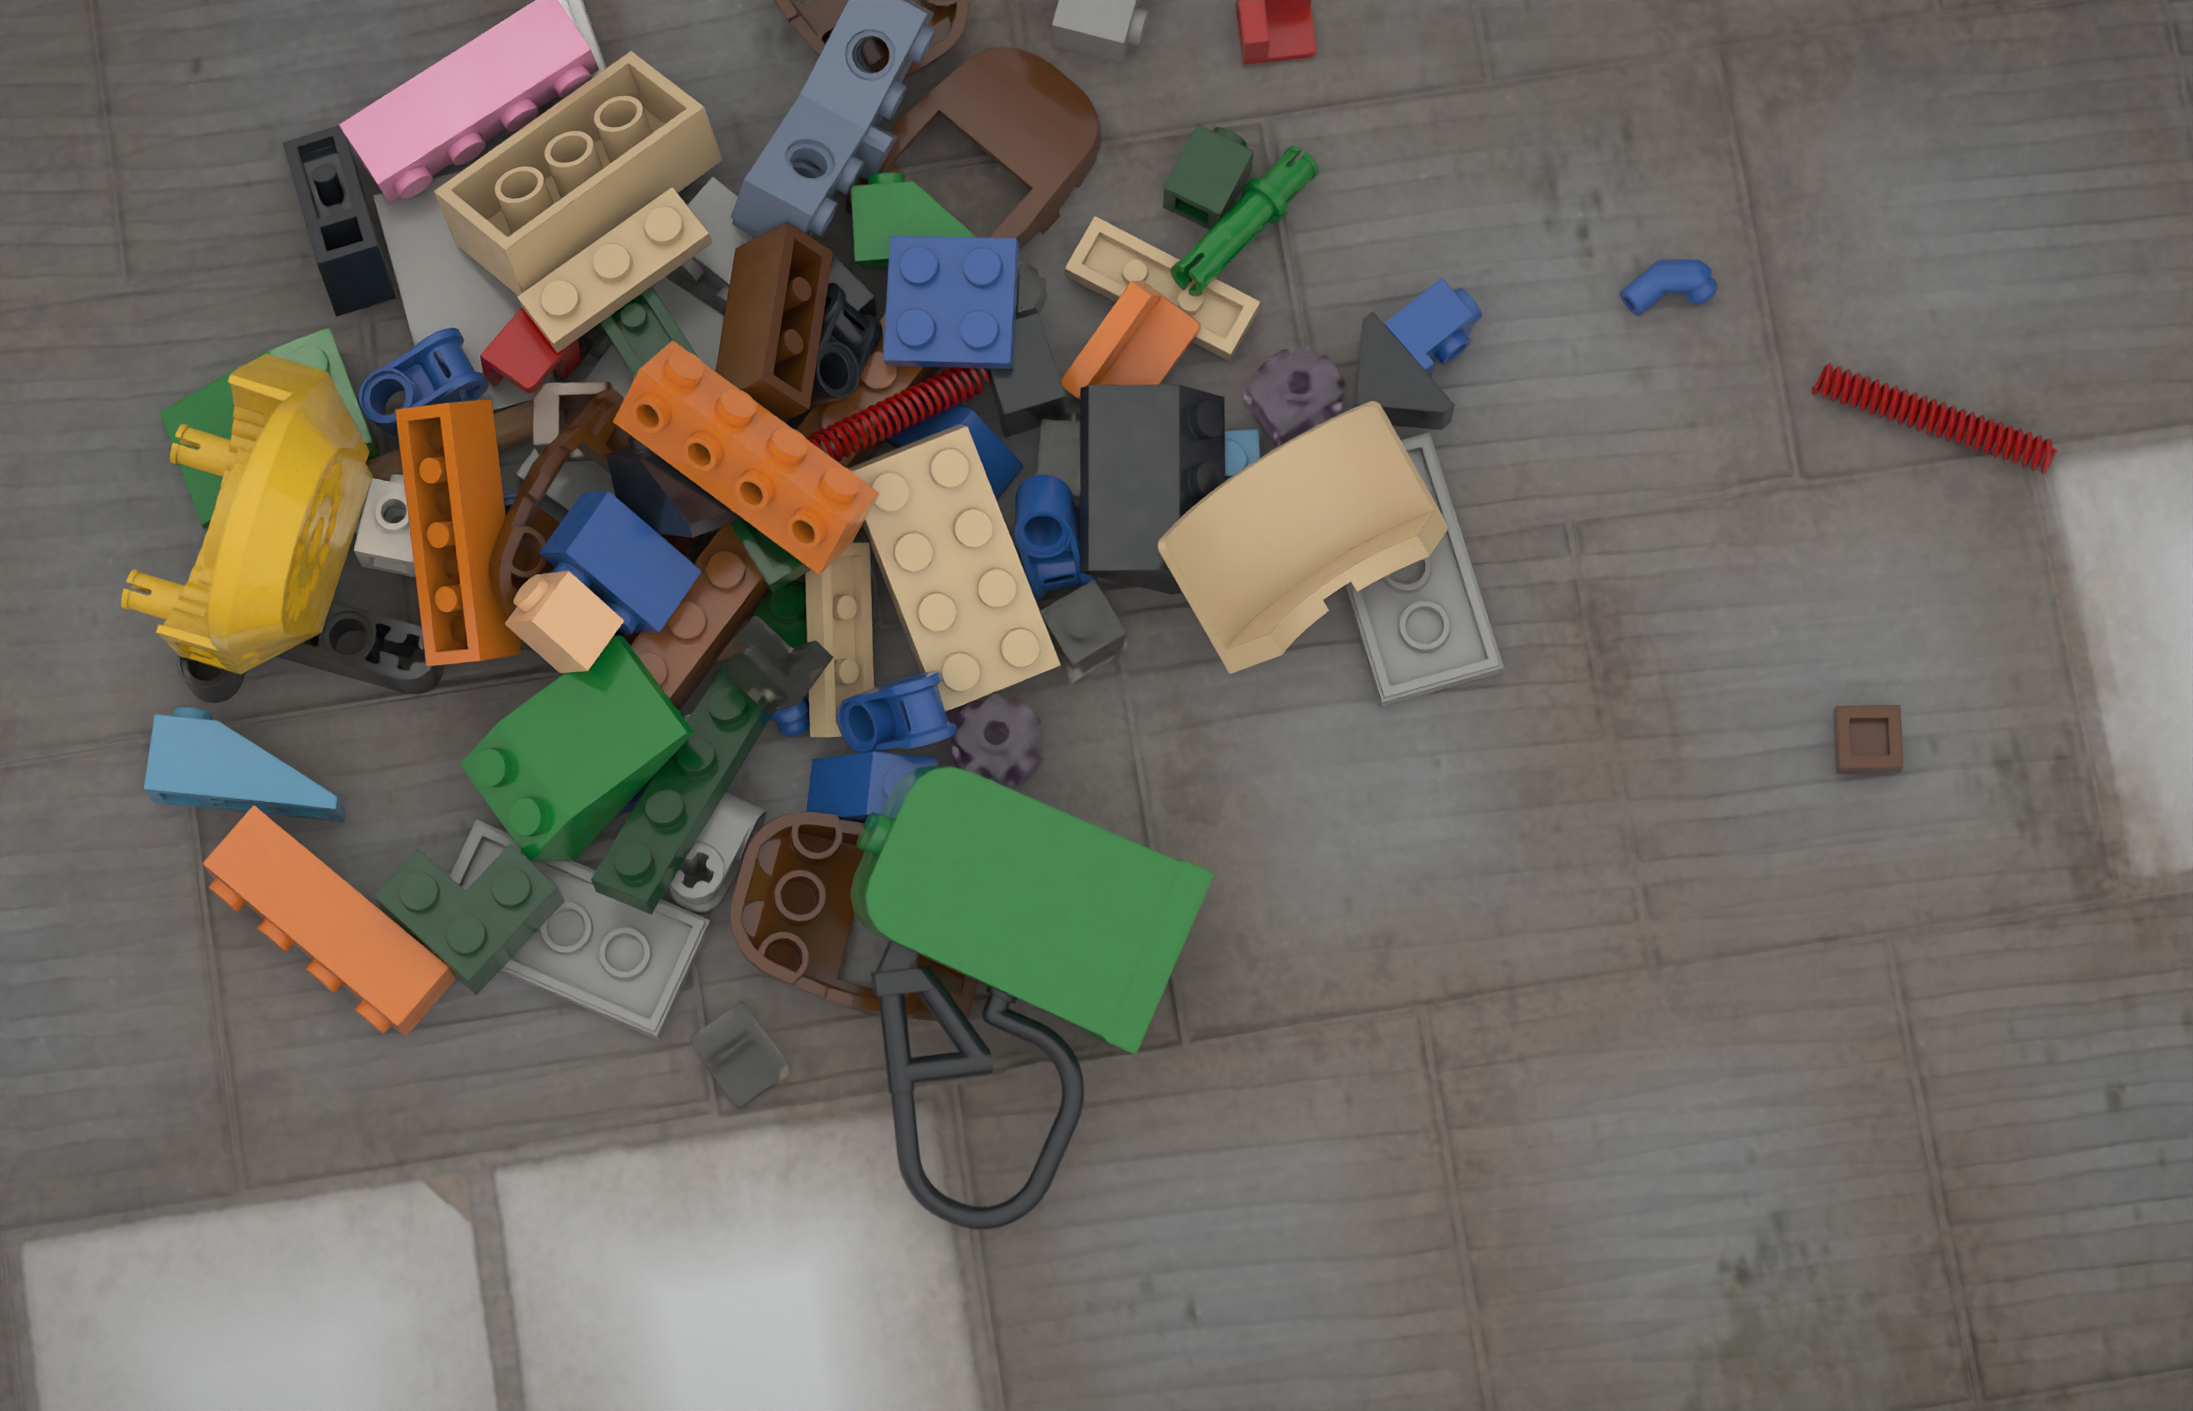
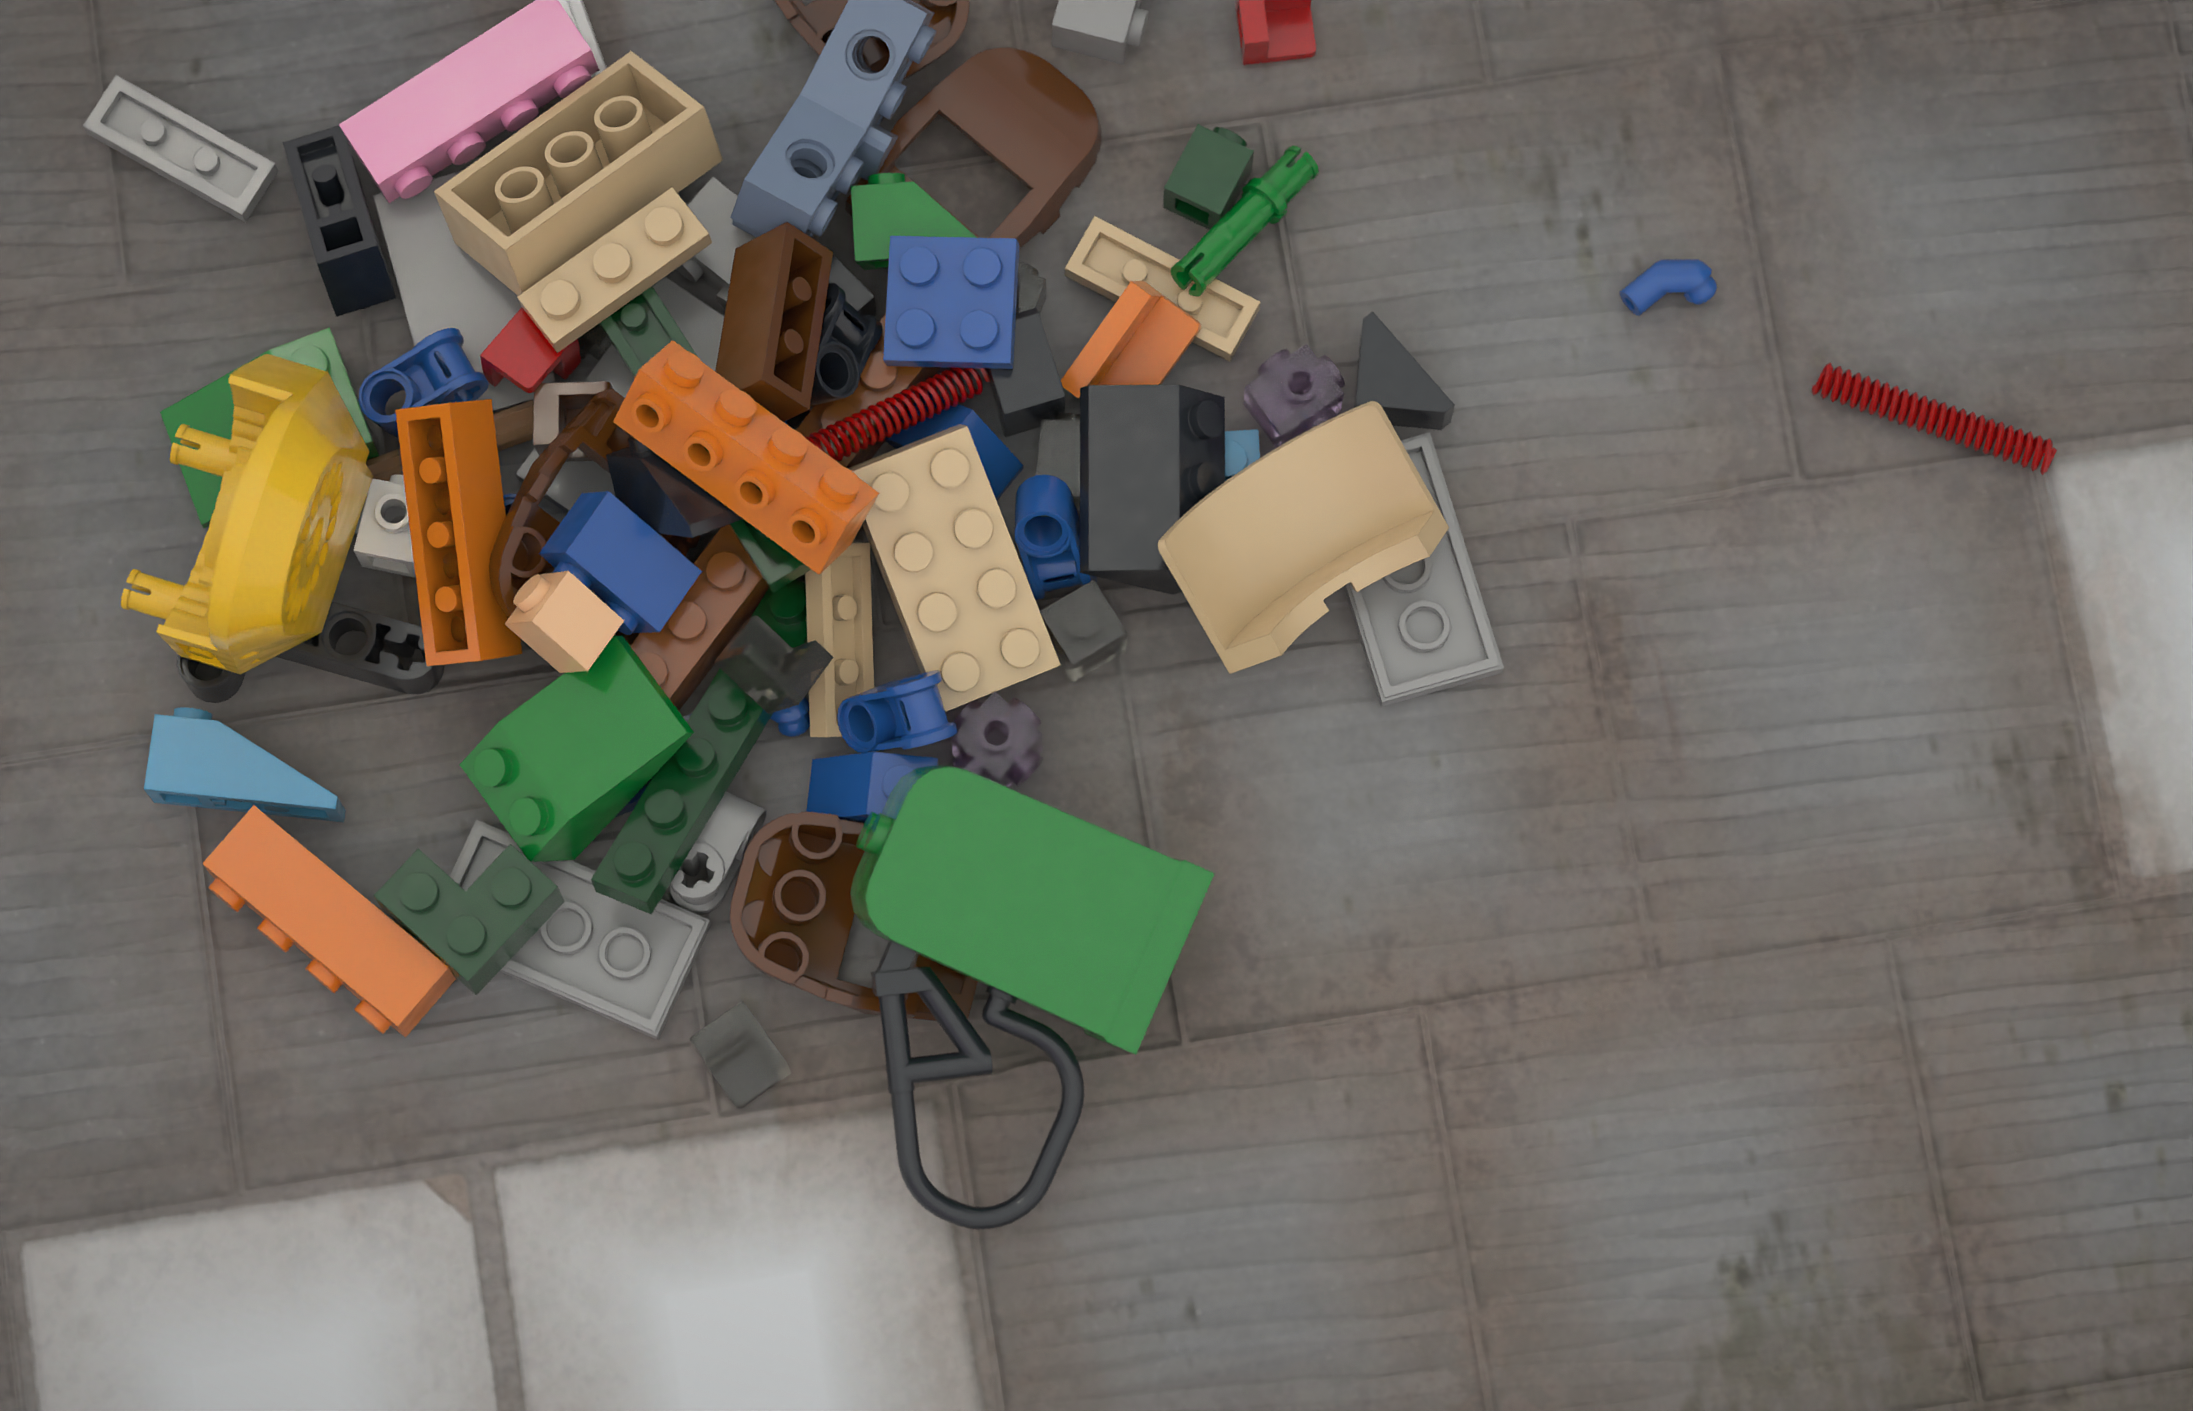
blue brick [1384,278,1482,377] -> none
reddish brown plate [1833,705,1903,774] -> none
none -> light grey plate [83,75,278,223]

